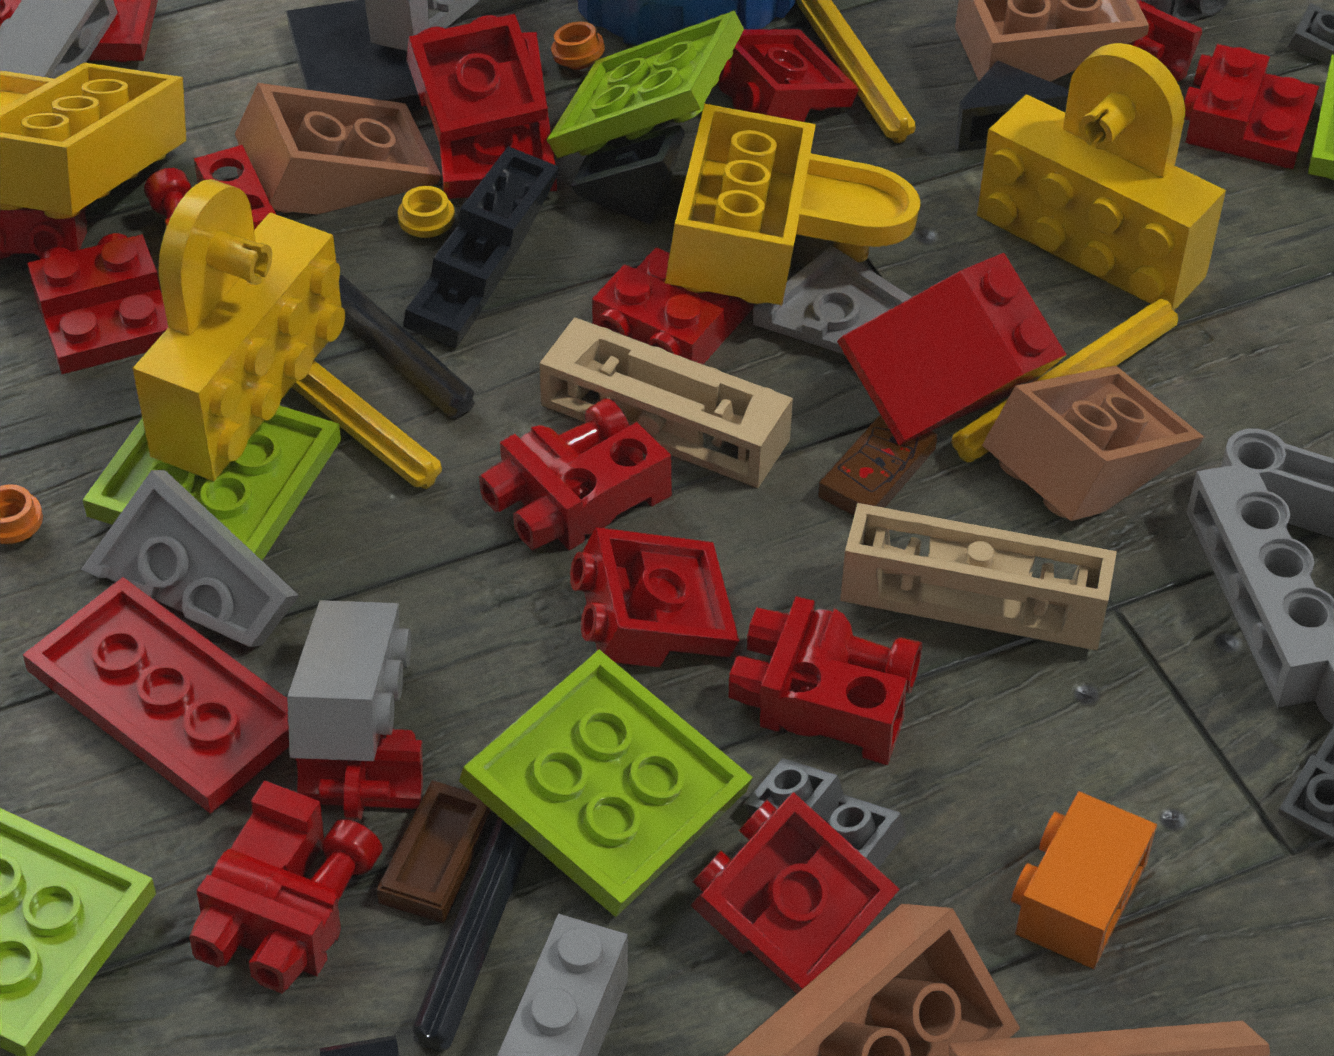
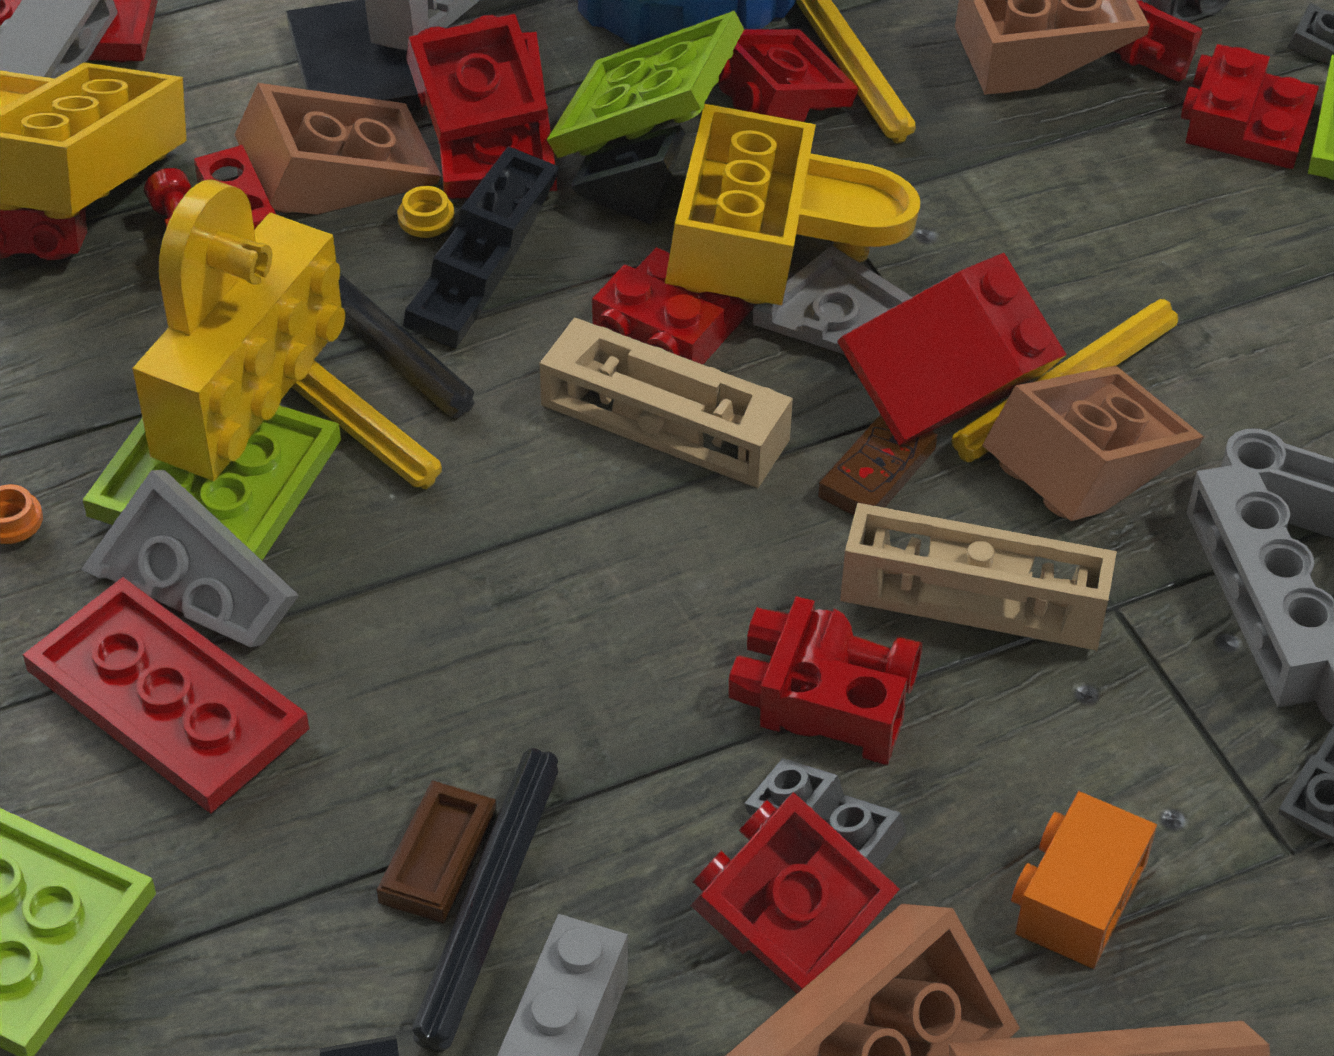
red plate [27,233,168,375] -> none
red hips [189,780,383,994] -> none
light grey brick [287,600,411,761] -> none
red hips [296,729,423,820] -> none
lime plate [459,650,753,917] -> none
red hips [479,398,672,551] -> none
orange plate [551,22,605,70] -> none
red plate [570,527,739,667] -> none
black slope [955,60,1068,152] -> none
yellow brick [977,43,1226,311] -> none

